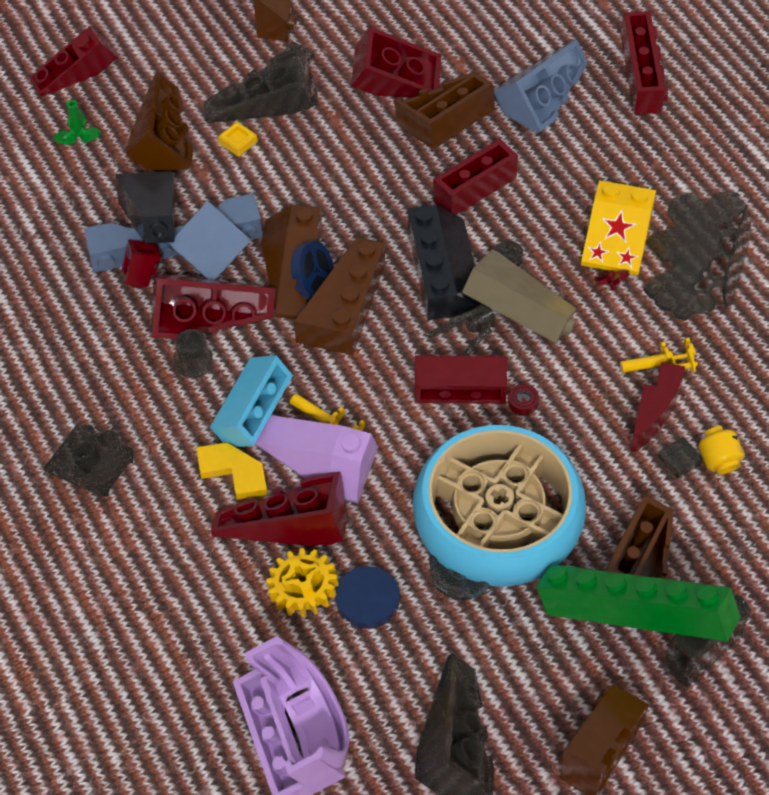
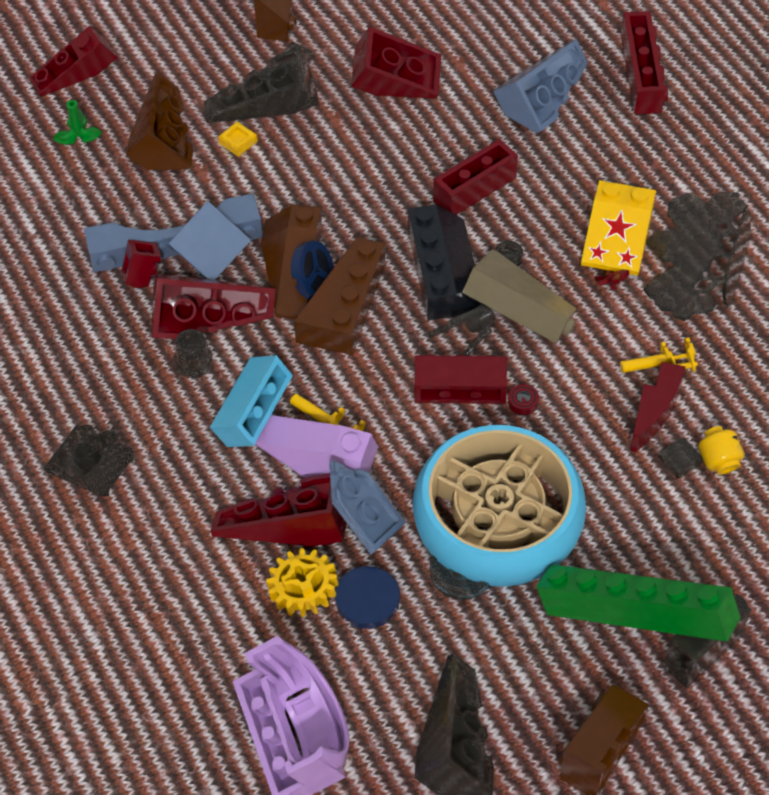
black slope [116,171,175,244] -> none
yellow tile [196,442,268,500] -> none
reddish brown wedge [394,72,495,150] -> none
reddish brown wedge [605,494,674,579] -> none
none -> sand blue tile [329,460,405,555]

